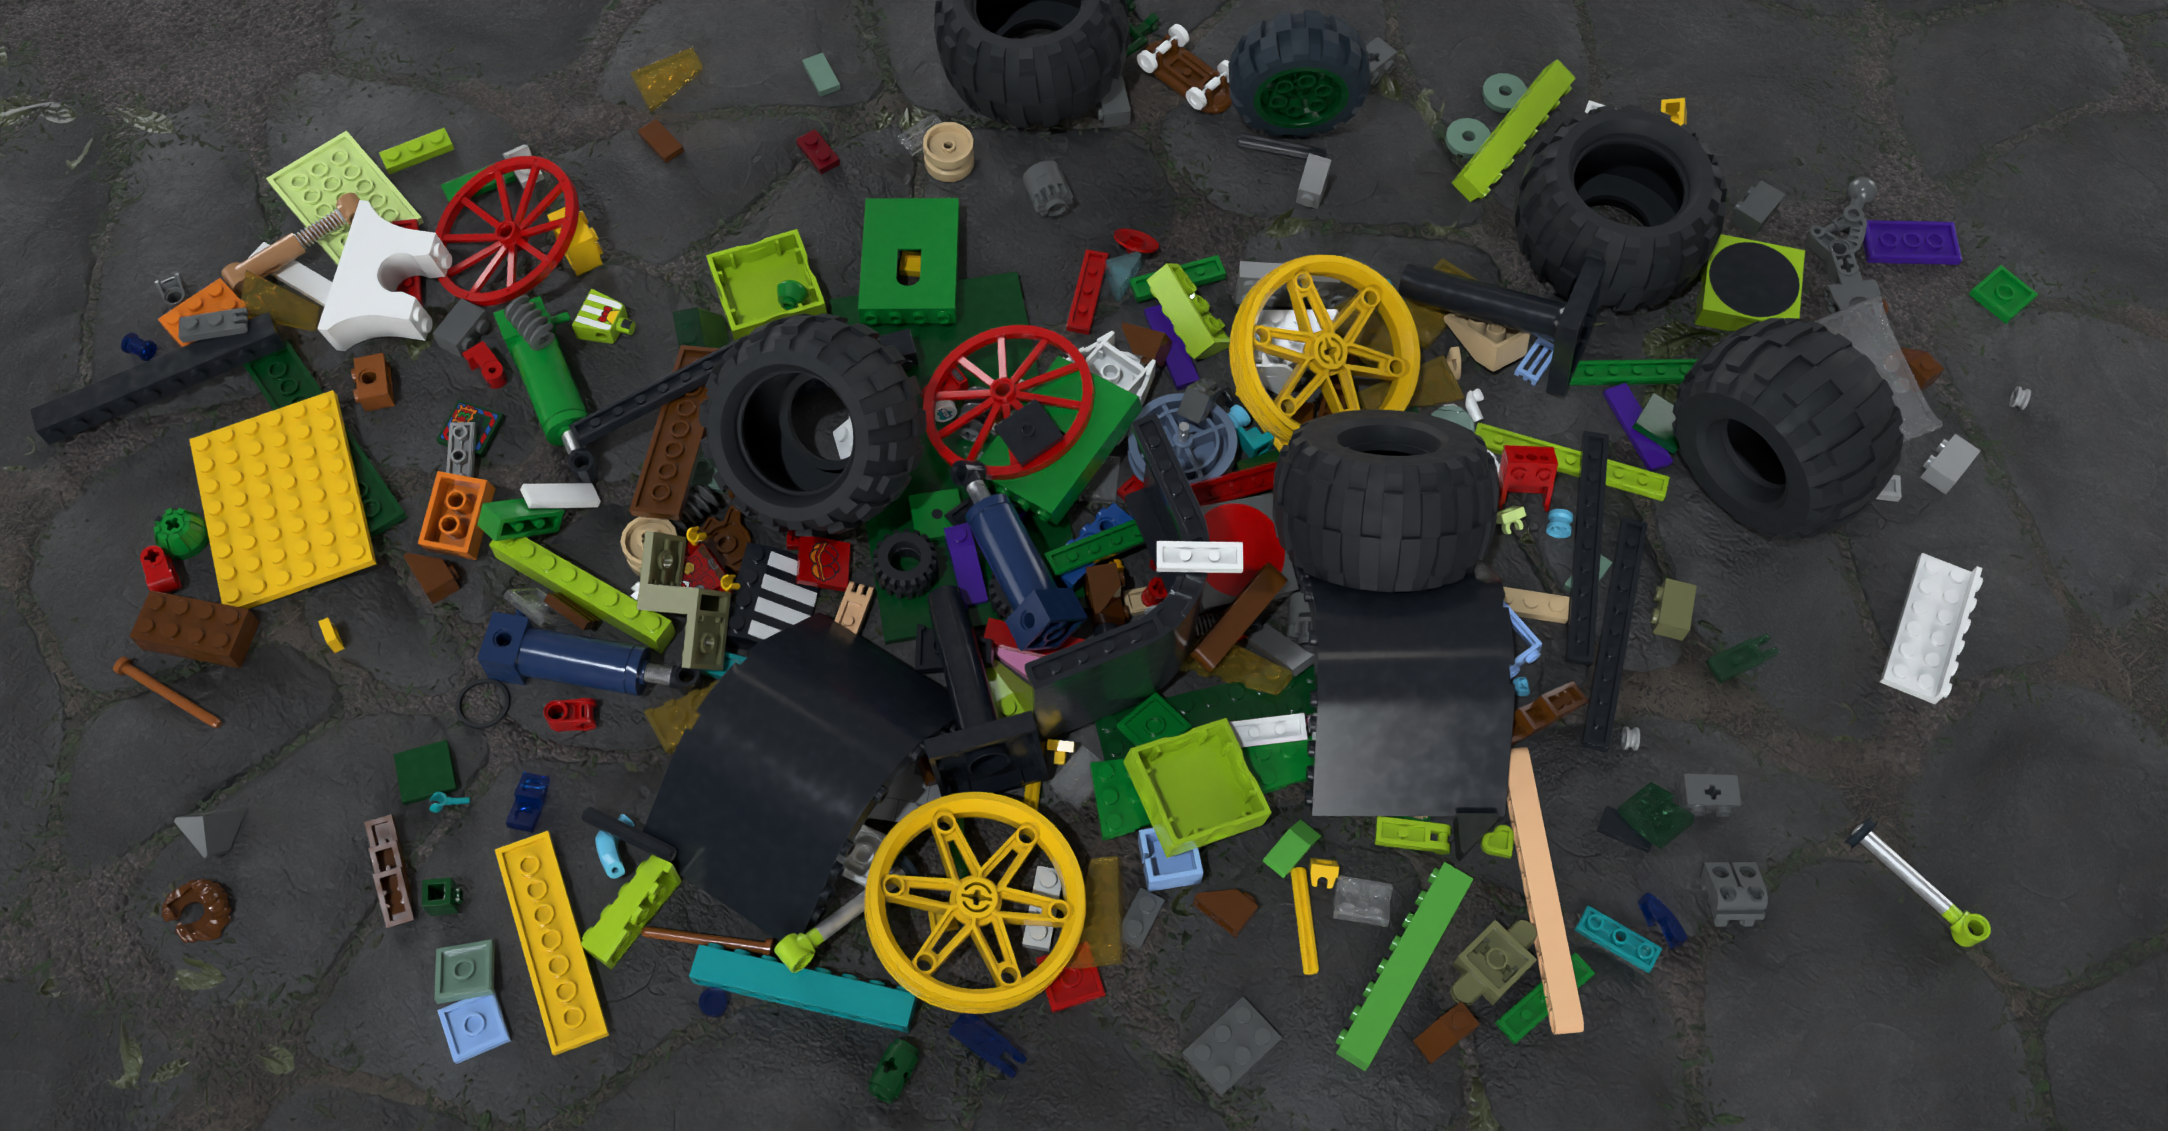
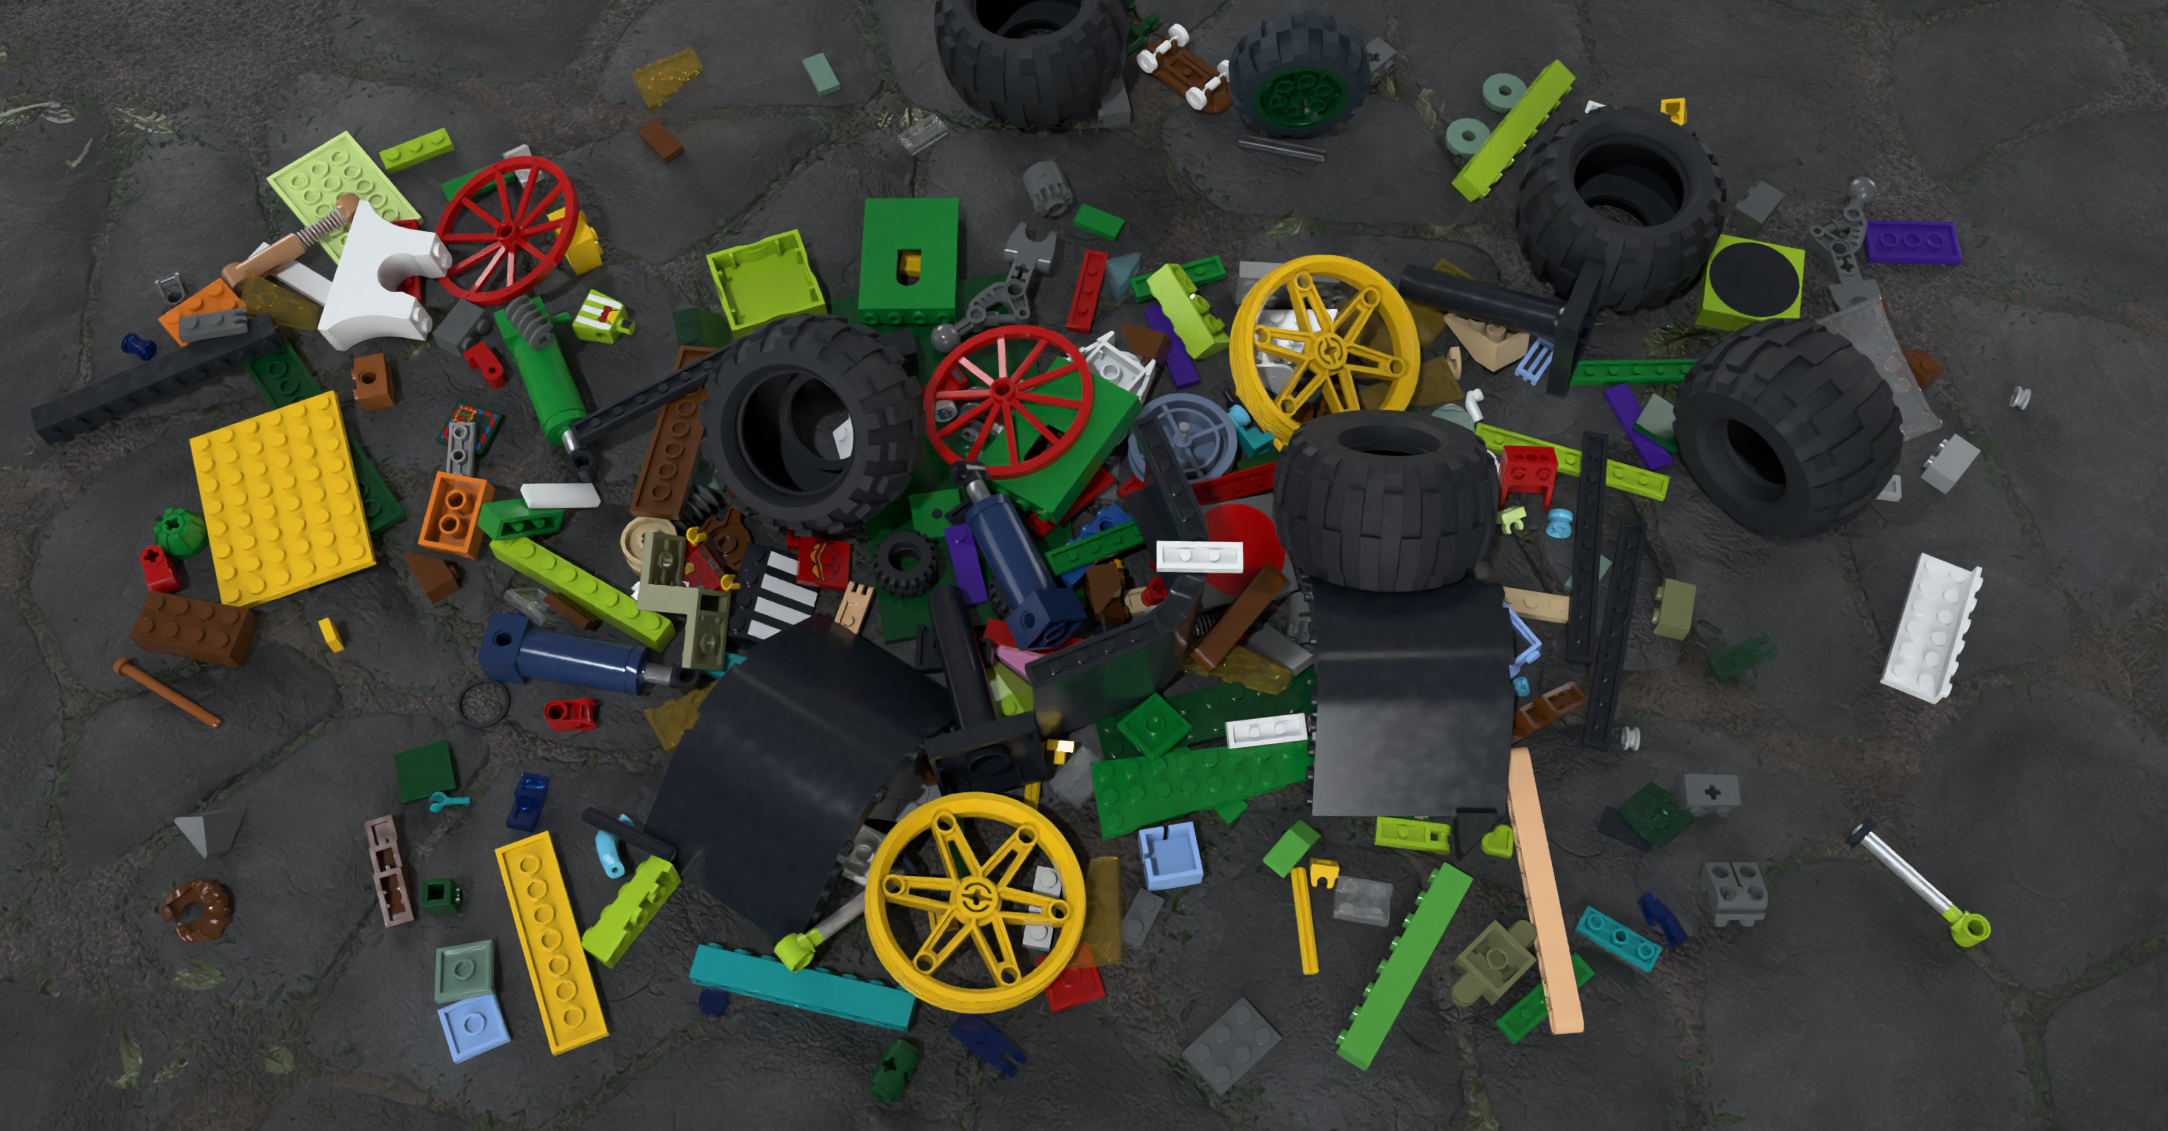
dark orange bar [642,926,775,957] -> none
green cone [777,280,809,310] -> none
dark red plate [796,129,840,175] -> none
tan wheel [923,122,974,182] -> none
black plate [994,399,1064,467] -> none
red dish [1113,228,1159,255] -> none
lime tile [1123,718,1272,858] -> none
dark grey slope [1177,378,1223,424] -> none
reddish brown slope [1193,889,1258,938] -> none
light grey slope [1296,153,1331,209] -> none
reddish brown slope [1413,1001,1480,1065] -> none
green tile [1969,265,2038,324] -> none
none -> dark grey piece [930,221,1058,354]
none -> red tile [1023,465,1116,541]
none -> green tile [1073,204,1125,242]

